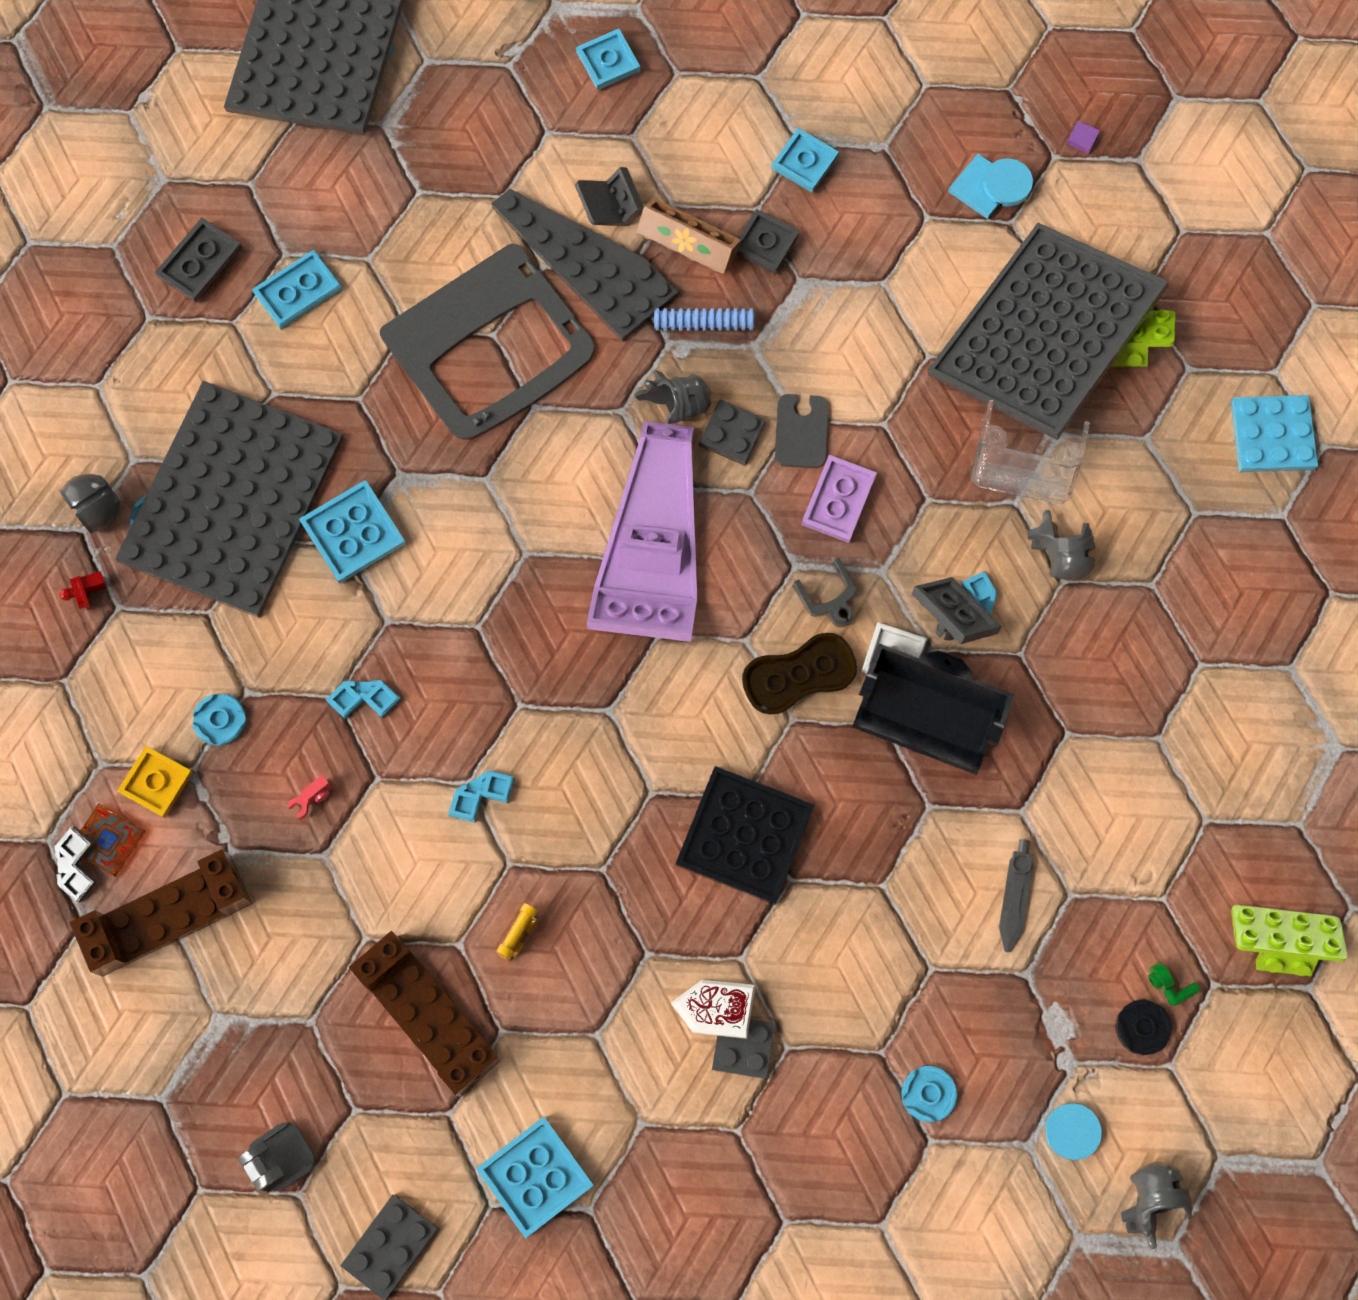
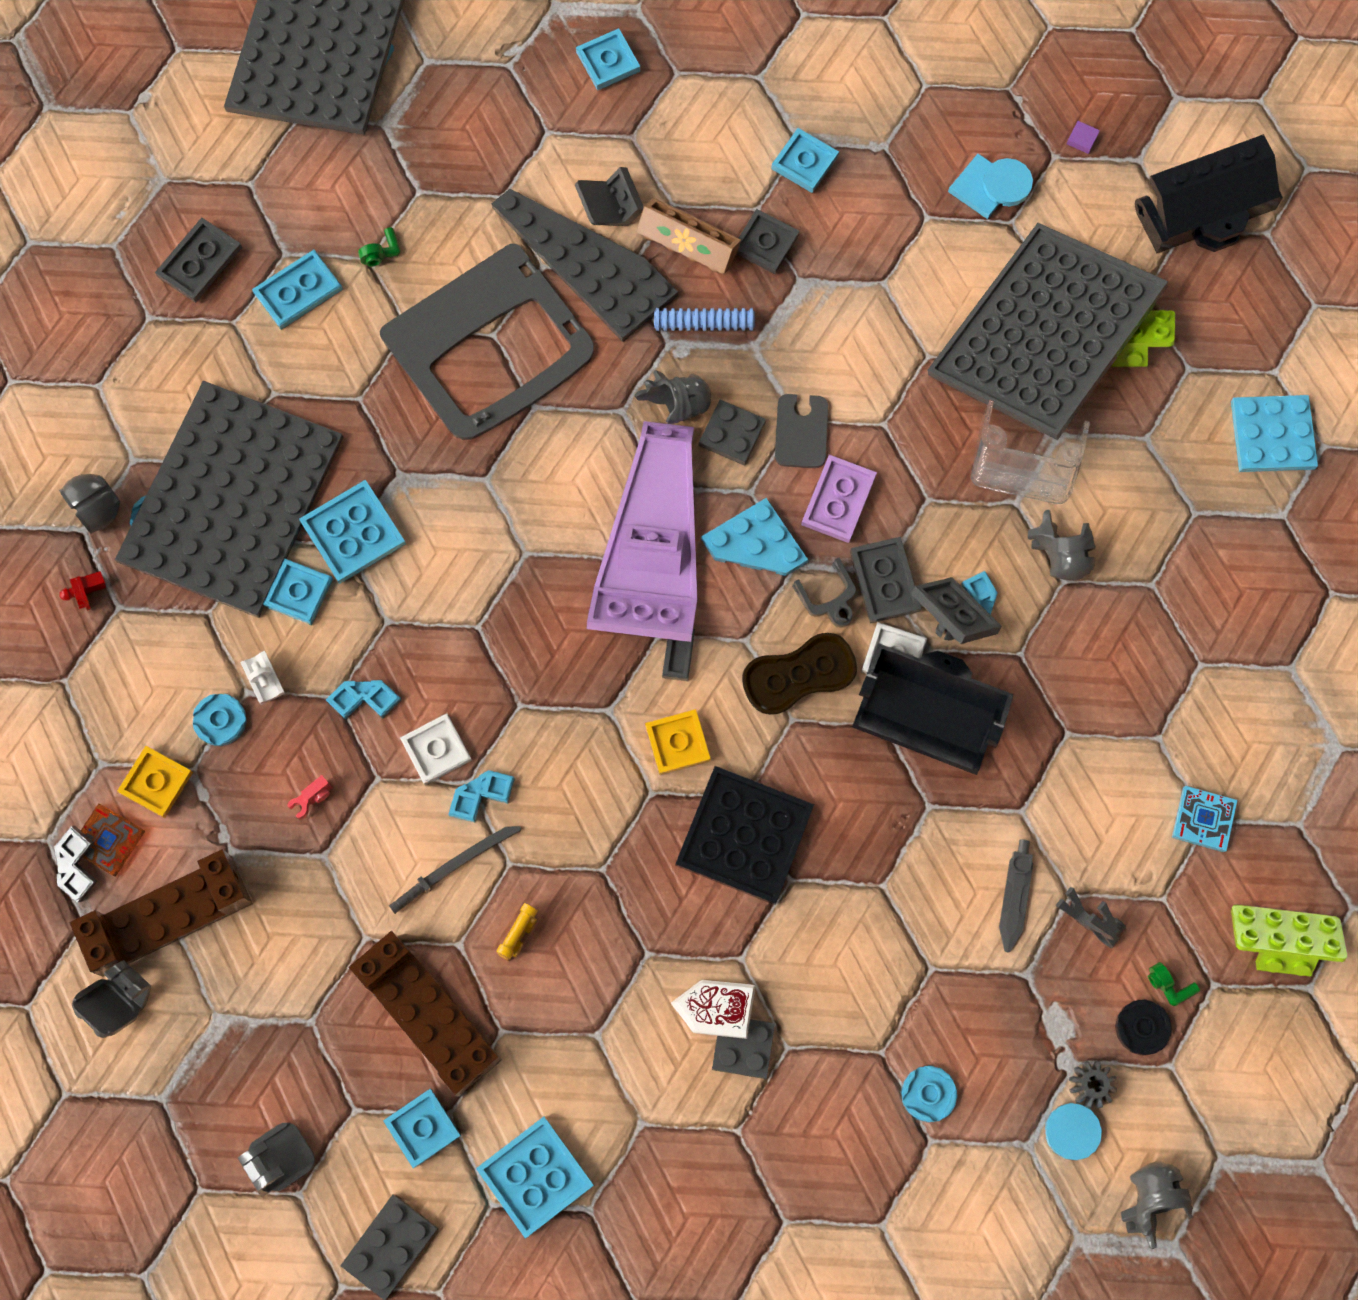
none -> dark grey piece [72,960,151,1038]
none -> white hips [240,651,285,705]
none -> medium azure tile [263,558,333,625]
none -> green plate [358,227,400,267]
none -> medium azure plate [383,1089,461,1169]
none -> dark grey sword [389,826,521,914]
none -> white tile [400,713,472,785]
none -> yellow plate [645,709,711,775]
none -> dark grey tile [662,629,695,681]
none -> medium azure plate [701,498,808,576]
none -> dark grey plate [850,537,921,623]
none -> dark grey piece [1055,887,1126,948]
none -> dark grey gear [1069,1061,1117,1109]
none -> black piece [1135,134,1283,253]
none -> medium azure tile [1172,786,1237,852]

